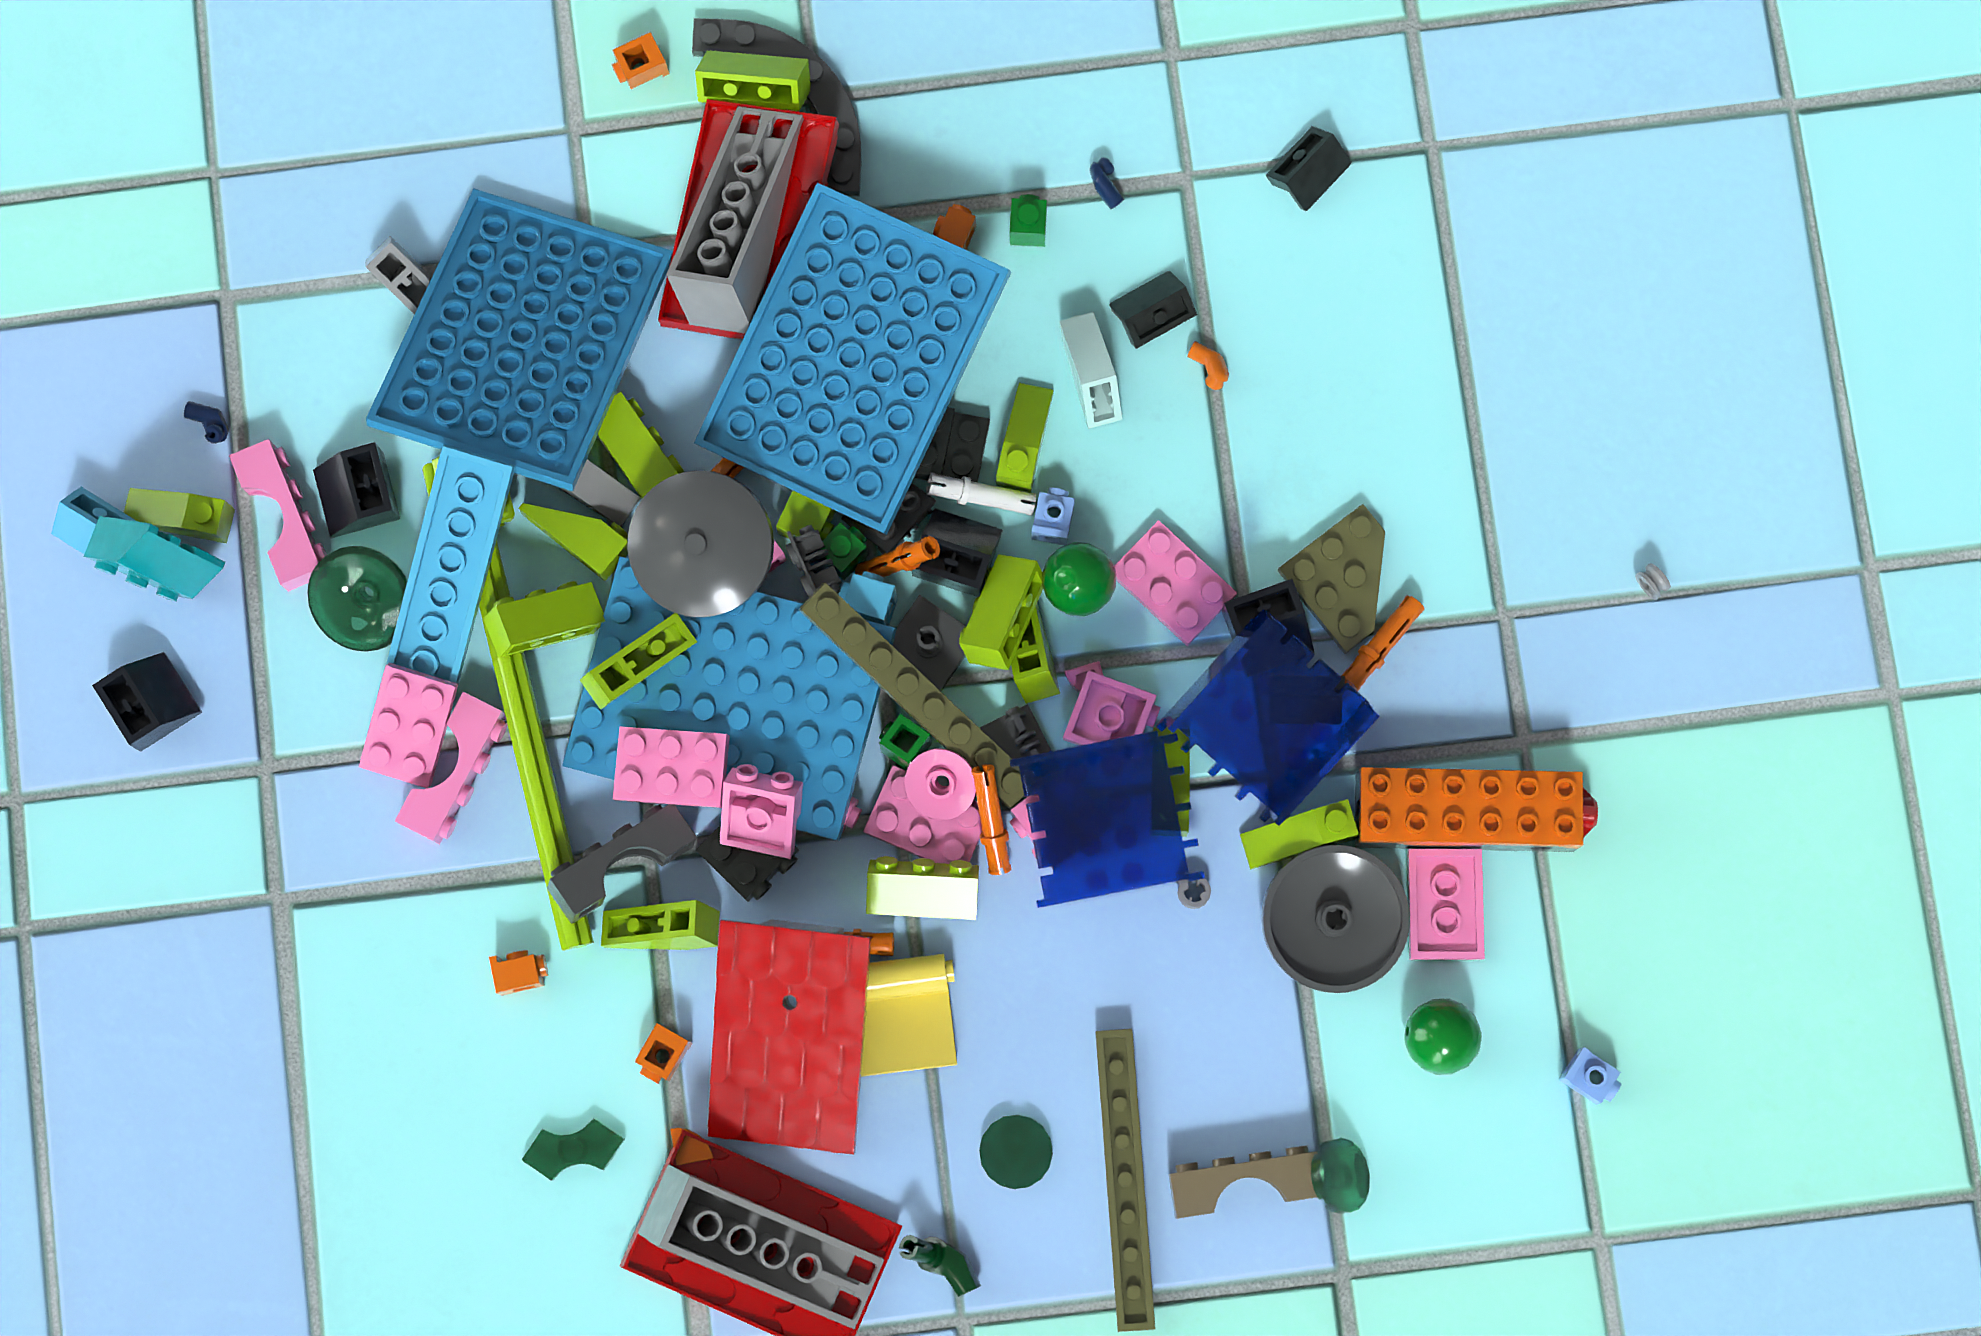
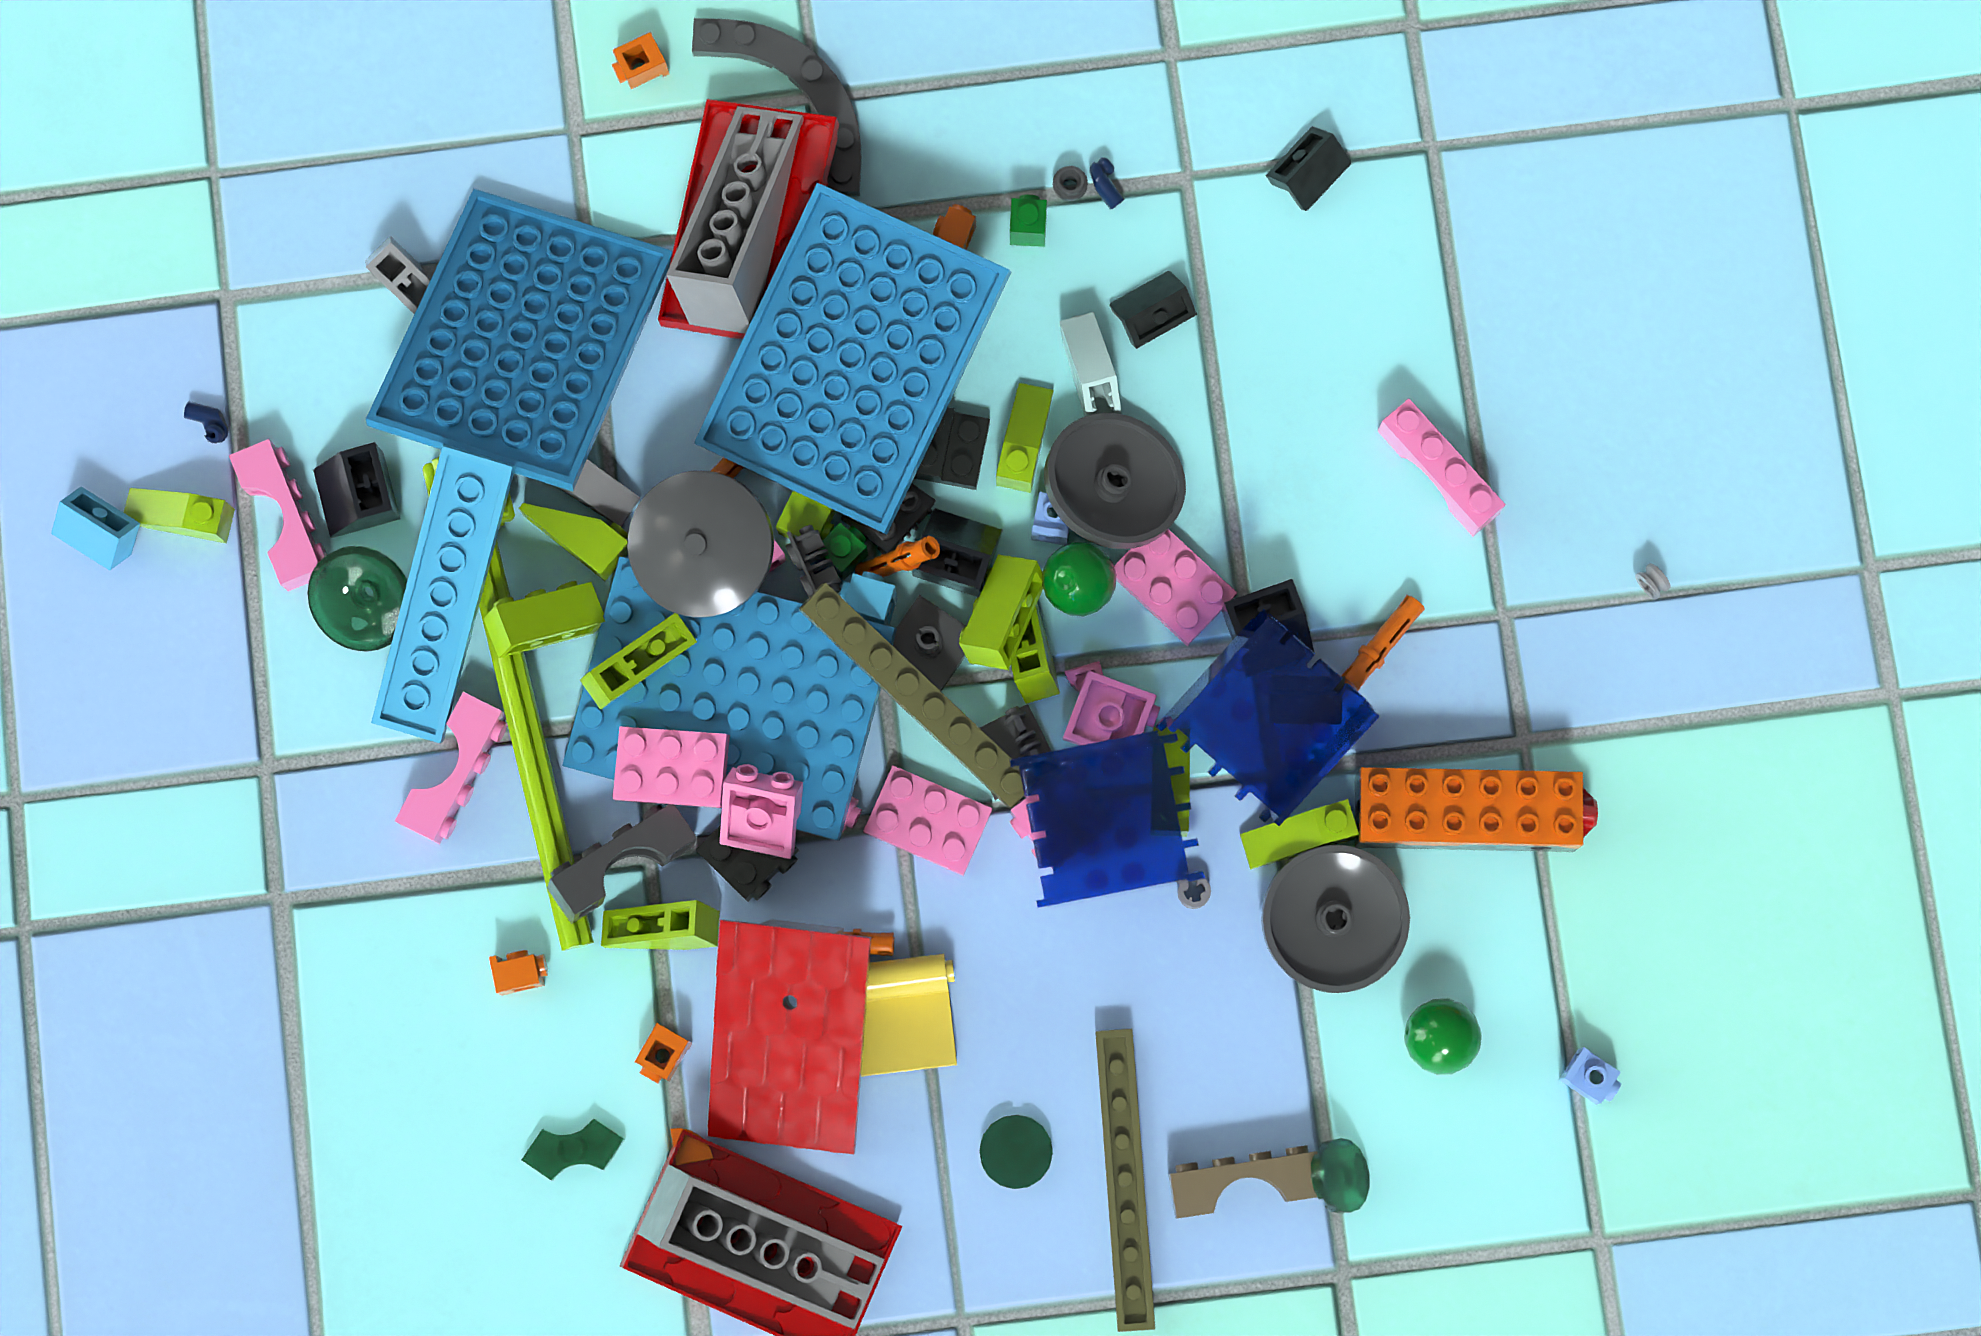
teal wedge [83,516,225,602] -> none
black slope [92,652,202,752] -> none
bright pink plate [359,662,459,788] -> none
lime brick [598,391,684,499] -> none
lime brick [695,50,811,111] -> none
brick [866,856,979,920] -> none
green brick [879,714,932,770] -> none
dark green arm [899,1235,981,1297] -> none
bright pink dish [904,748,976,820] -> none
white pin [926,472,1036,516] -> none
orange pin [971,764,1012,875] -> none
orange arm [1187,341,1229,390] -> none
olive plate [1278,504,1385,654] -> none
bright pink plate [1407,849,1485,960] -> none
none -> dark grey dish [1044,413,1186,549]
none -> dark grey plate [1053,166,1088,201]
none -> bright pink arch [1378,399,1506,537]

